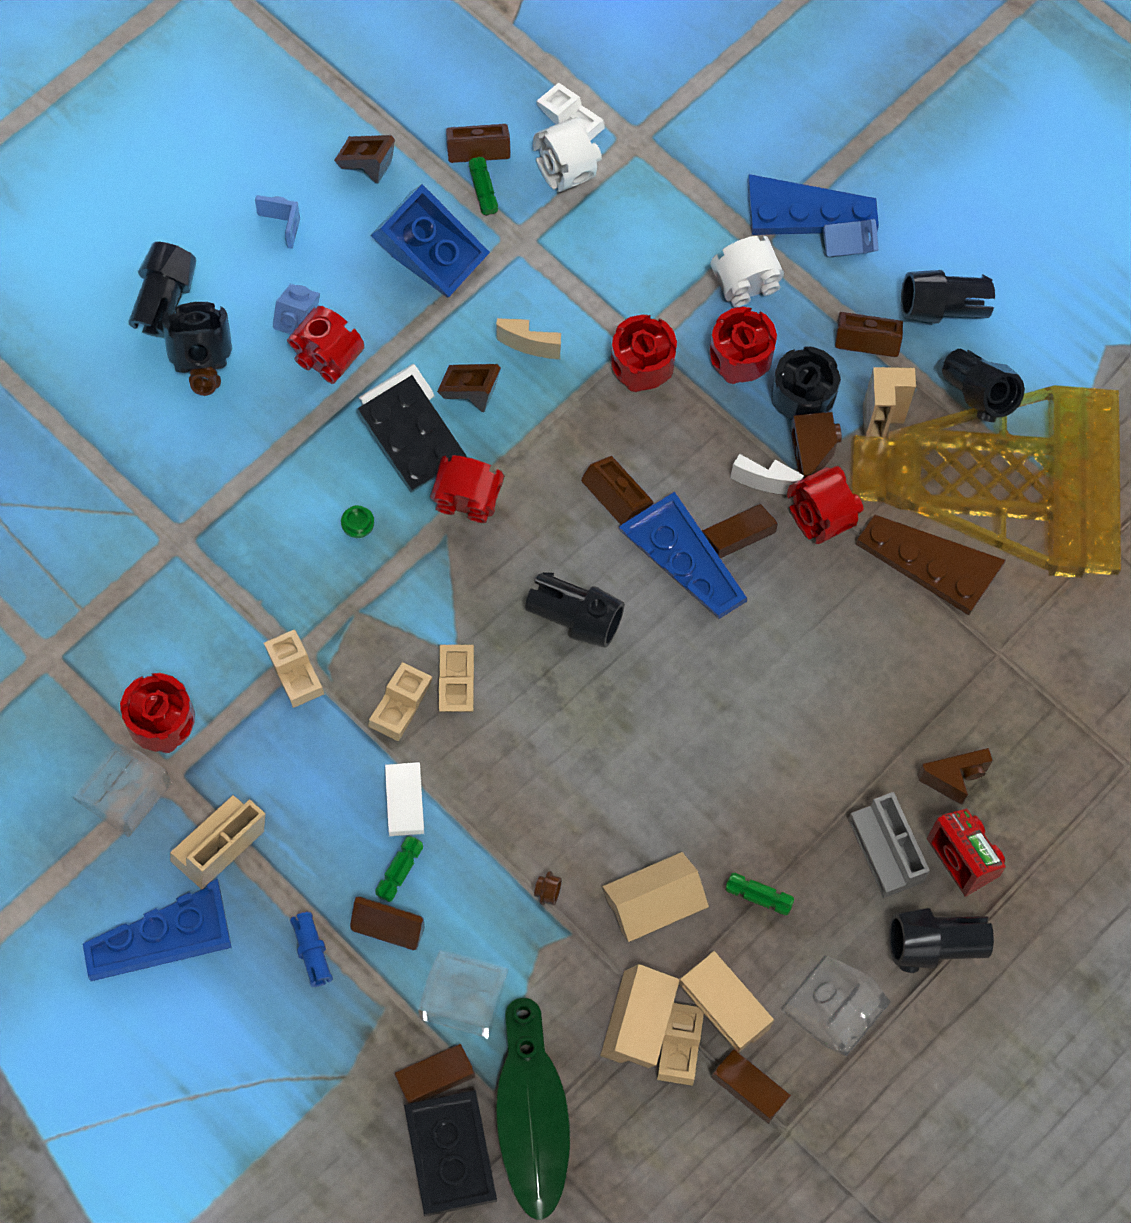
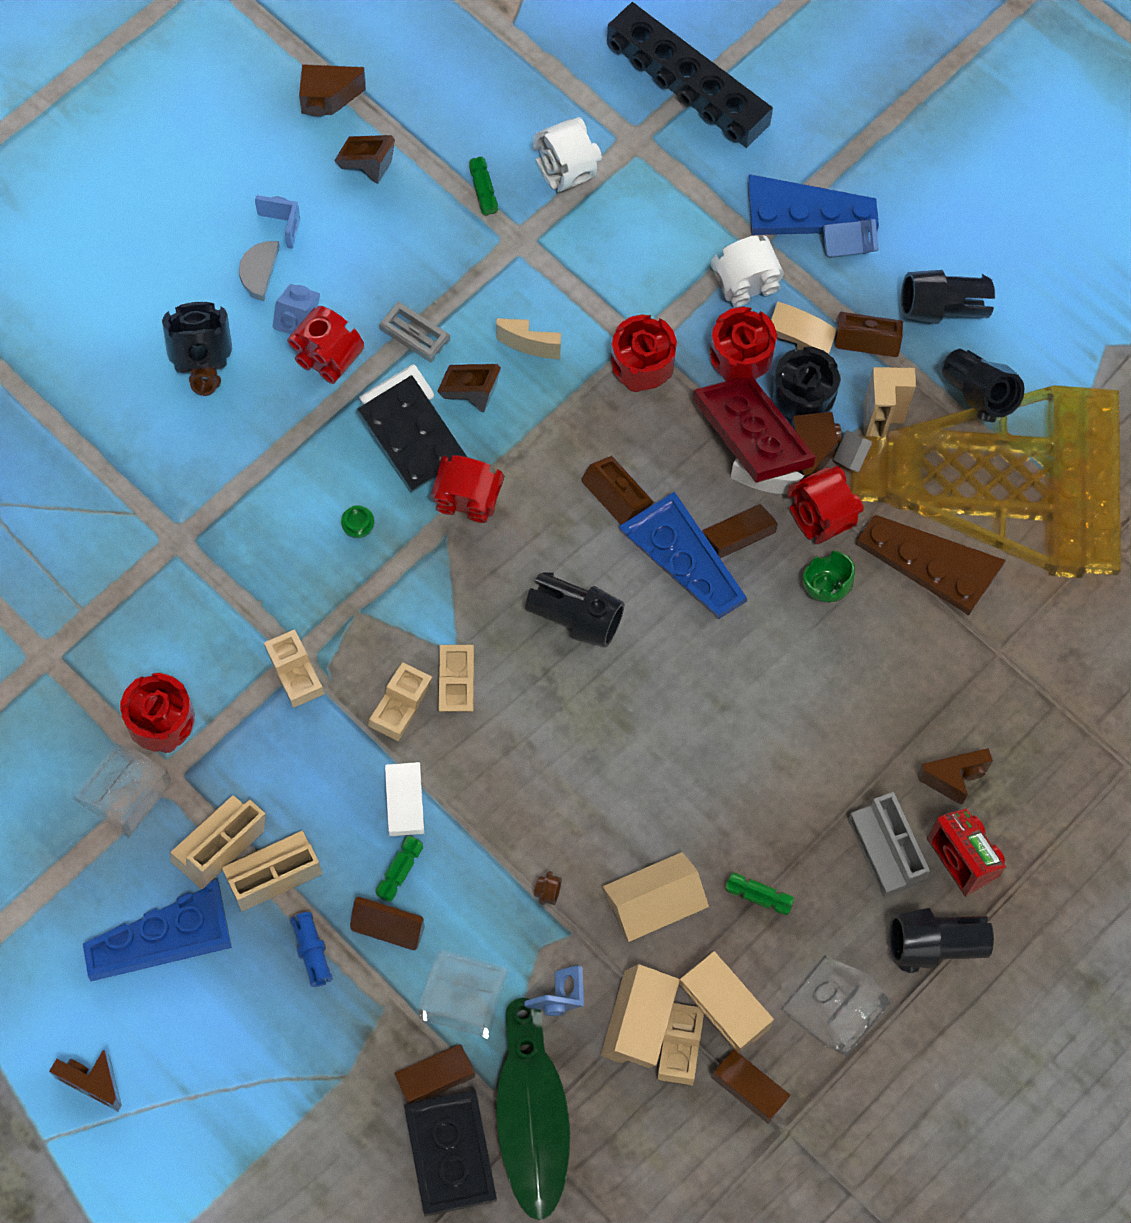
black piece [128,242,197,338] -> none
blue slope [371,184,490,298] -> none
reddish brown slope [446,124,511,163] -> none
white slope [537,83,605,141] -> none
none -> reddish brown slope [49,1050,122,1112]
none -> tan piece [222,830,322,912]
none -> light grey tile [239,241,280,301]
none -> reddish brown slope [299,64,366,116]
none -> light grey tile [379,301,450,363]
none -> medium blue bracket [525,965,584,1016]
none -> black brick [607,2,773,148]
none -> dark red plate [693,377,816,483]
none -> tan slope [771,301,837,354]
none -> green hair [803,551,855,603]
none -> light grey tile [833,430,872,472]

